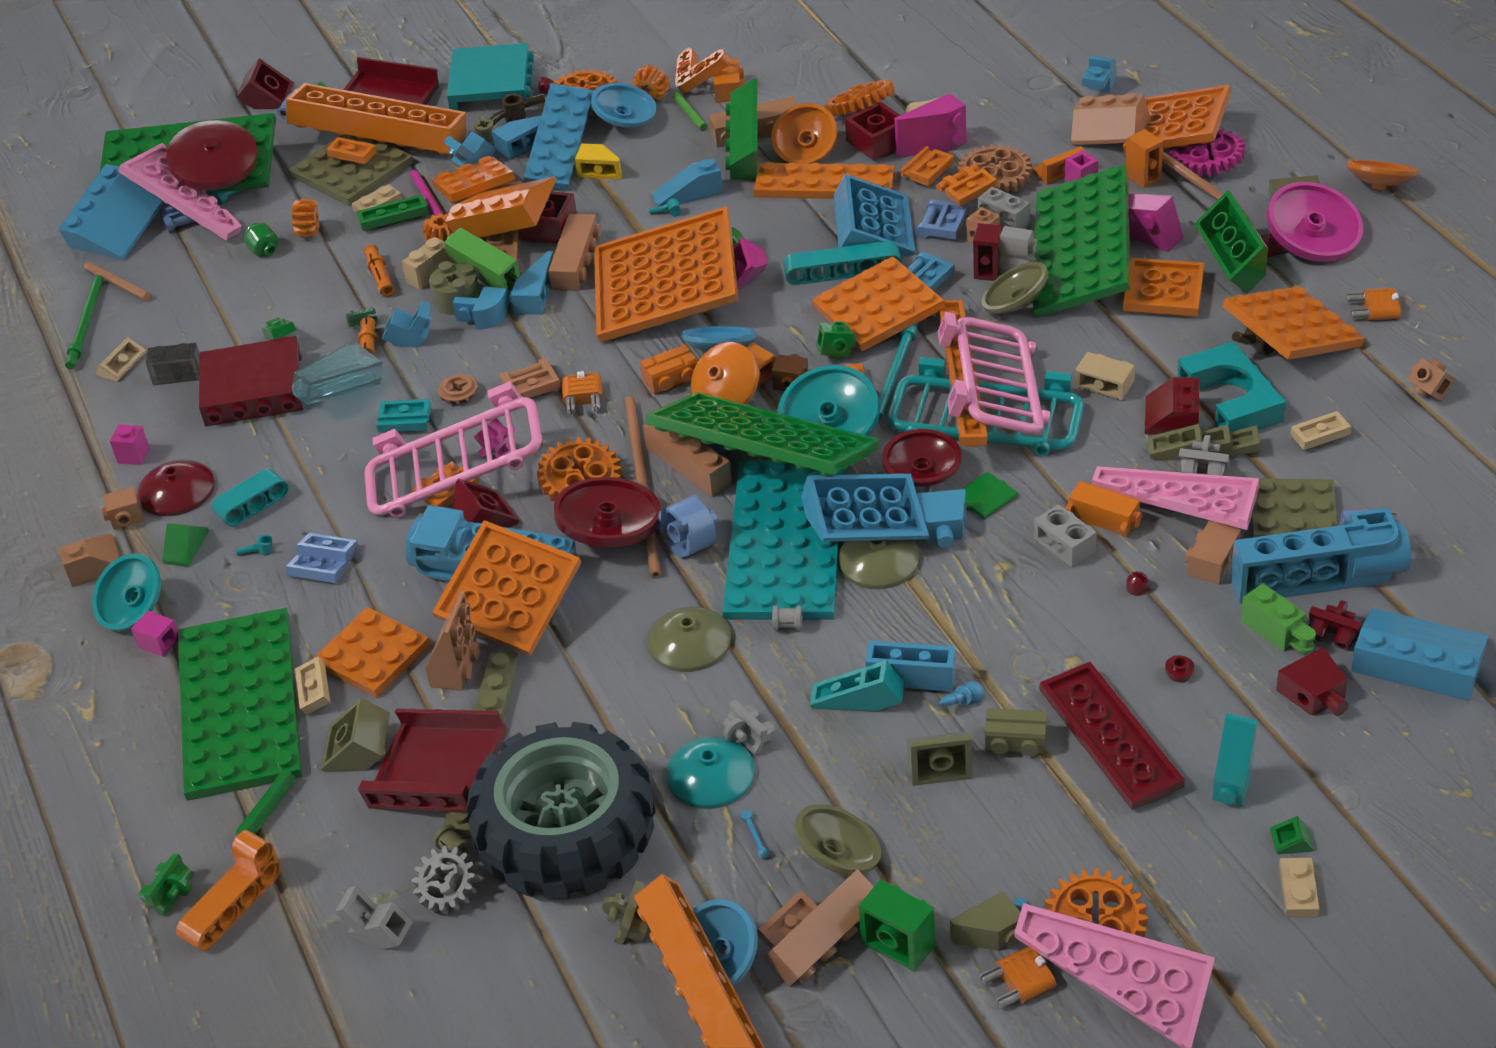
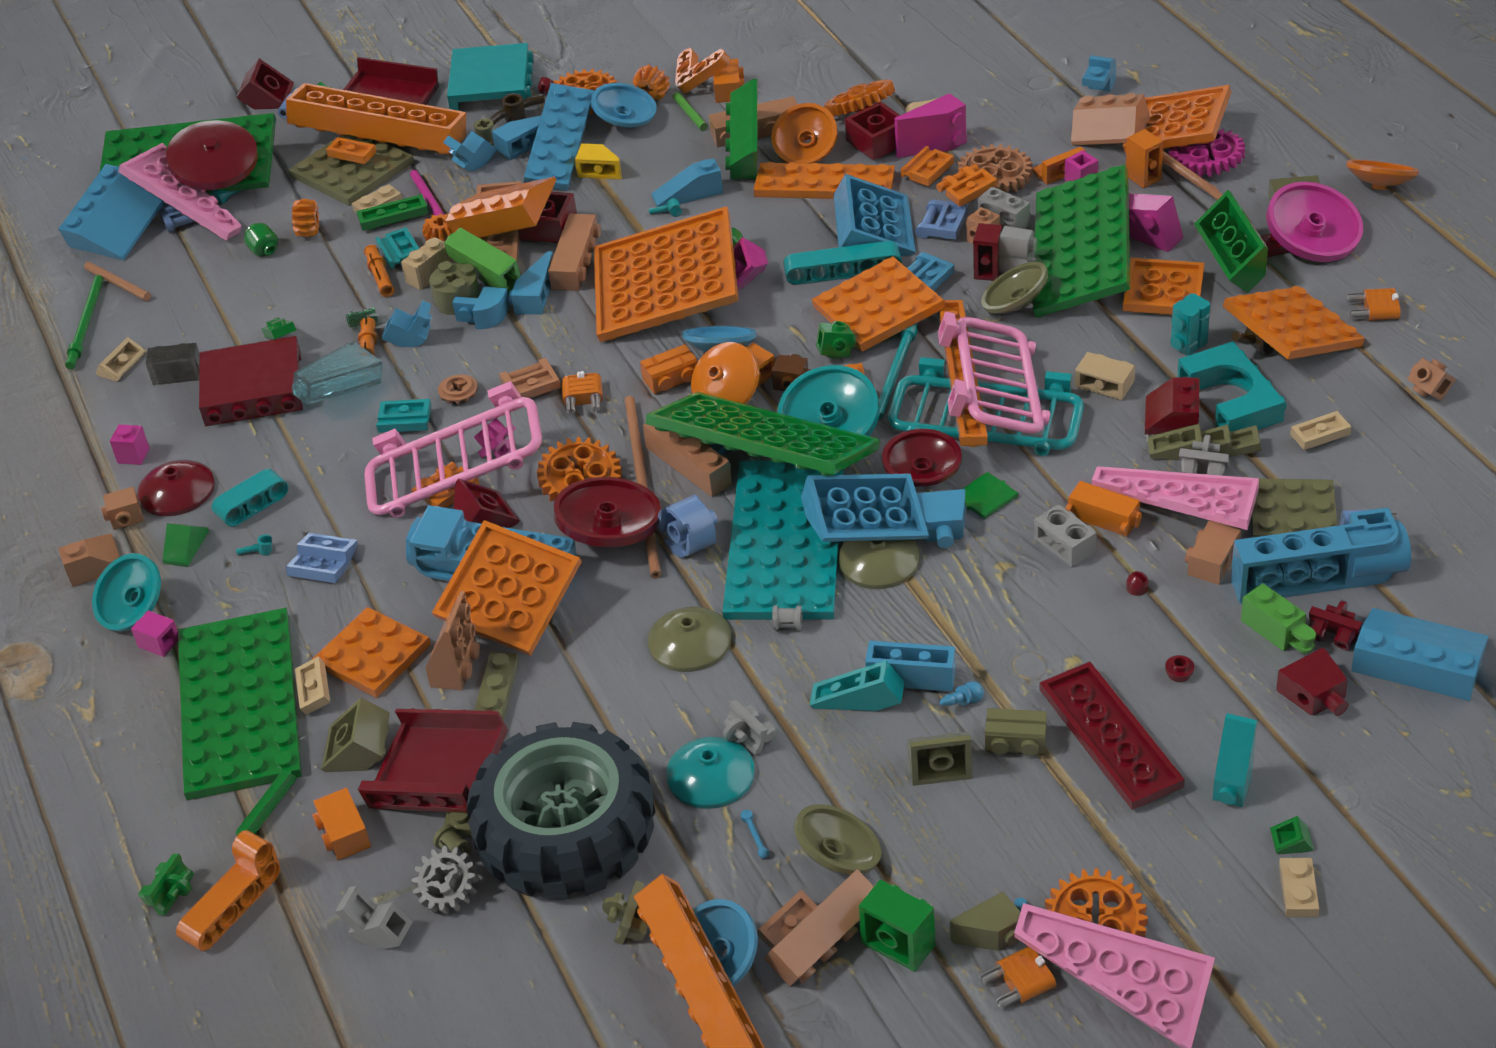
orange plate [432,156,515,203] -> none
none -> orange brick [312,787,371,861]
none -> teal plate [375,227,419,269]
none -> teal brick [1170,293,1210,356]

